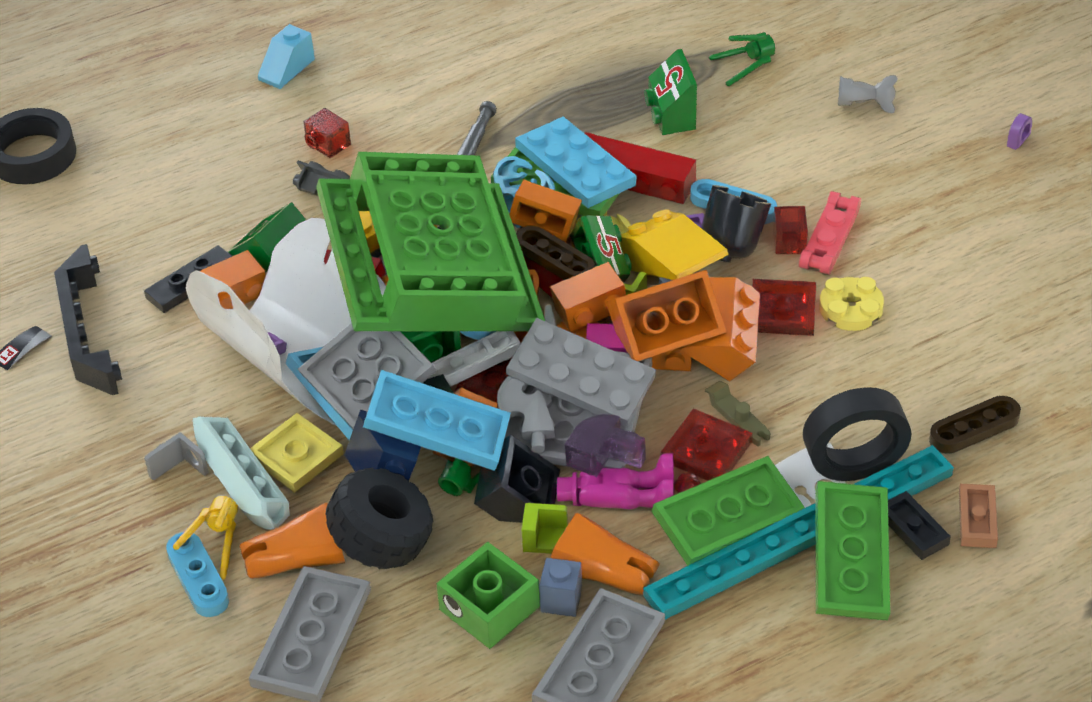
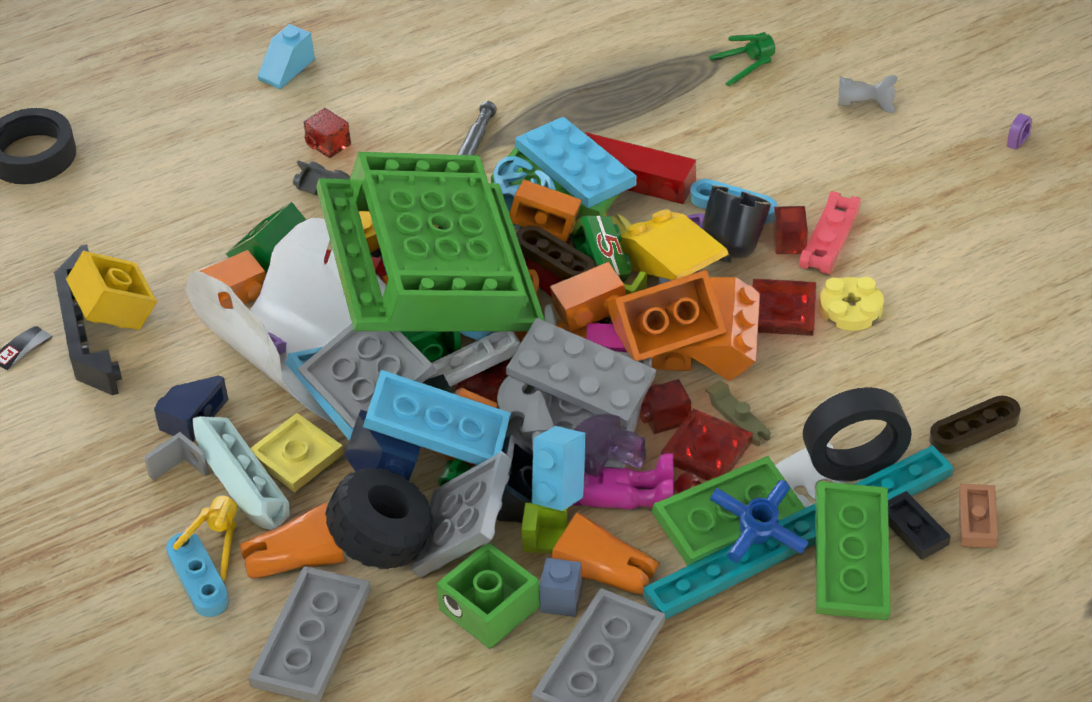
black plate [144,245,232,313] -> none
green slope [644,49,697,135] -> none
none -> yellow brick [66,251,158,330]
none -> dark blue slope [154,375,229,442]
none -> light grey plate [411,451,512,577]
none -> medium azure brick [532,426,586,511]
none -> clear red brick [639,379,691,435]
none -> blue bar [710,480,809,563]

